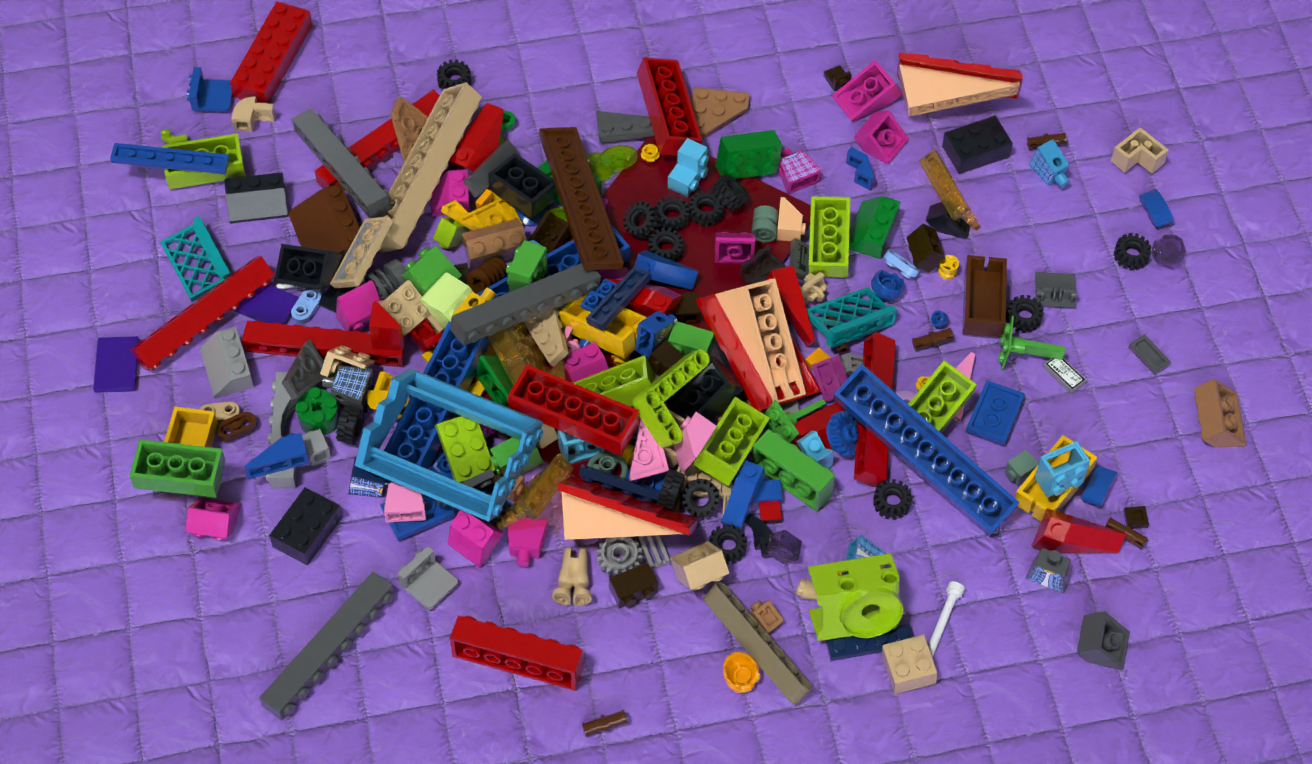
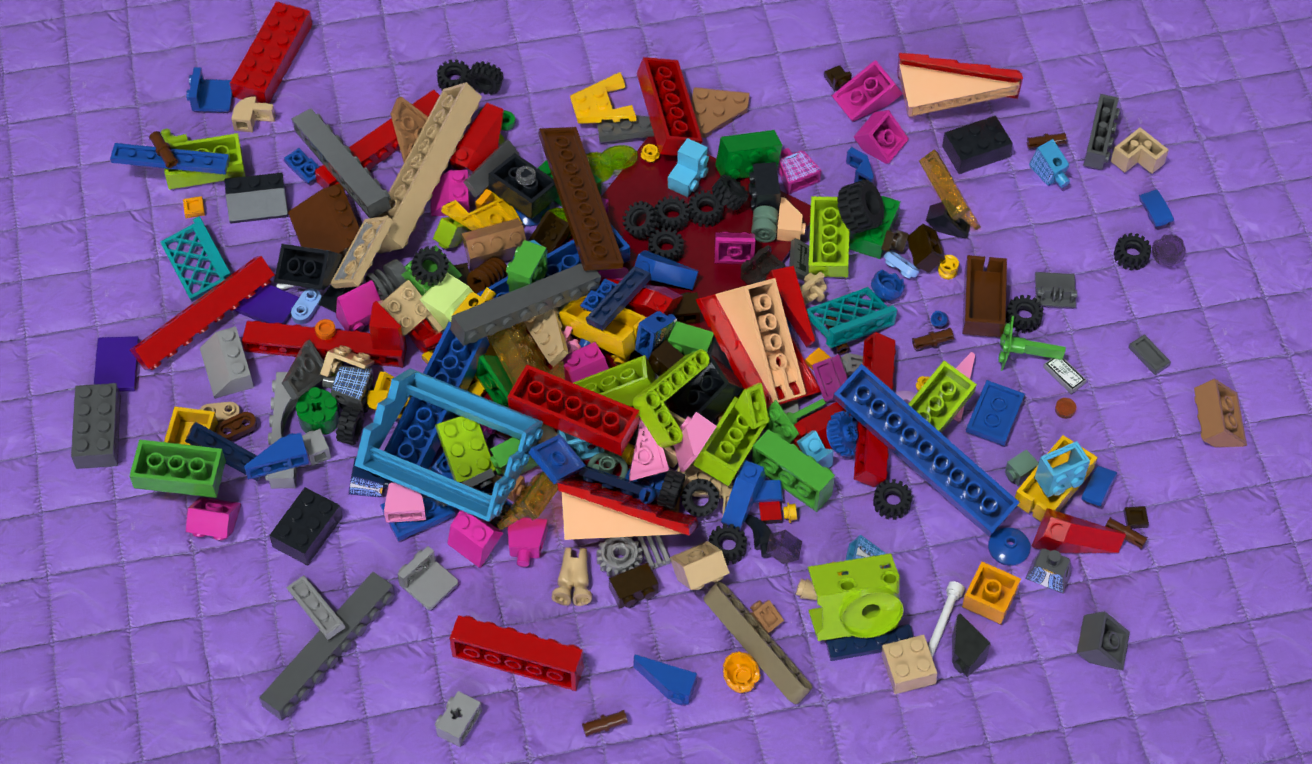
none -> dark grey brick [71,383,121,469]
none -> reddish brown pin [149,131,178,168]
none -> light orange tile [183,196,205,218]
none -> dark blue plate [185,422,262,481]
none -> blue slope [284,148,319,183]
none -> light grey tile [286,575,346,640]
none -> orange tile [315,319,336,340]
none -> black tyre [411,246,449,286]
none -> light grey brick [435,691,482,747]
none -> black tyre [467,61,504,95]
none -> clear tile [516,166,536,185]
none -> blue plate [528,434,586,484]
none -> yellow wing [570,72,637,124]
none -> blue slope [633,654,697,705]
none -> blue hinge [639,486,656,504]
none -> lime slope [734,383,769,429]
none -> black brick [748,162,781,217]
none -> yellow plate [783,502,797,523]
none -> black tyre [837,180,884,233]
none -> dark brown bracket [881,228,909,252]
none -> pearl dark grey slope [952,613,991,677]
none -> light orange brick [962,561,1021,624]
none -> blue dish [988,527,1031,566]
none -> clear orange tile [1055,398,1076,419]
none -> dark grey brick [1083,94,1120,170]

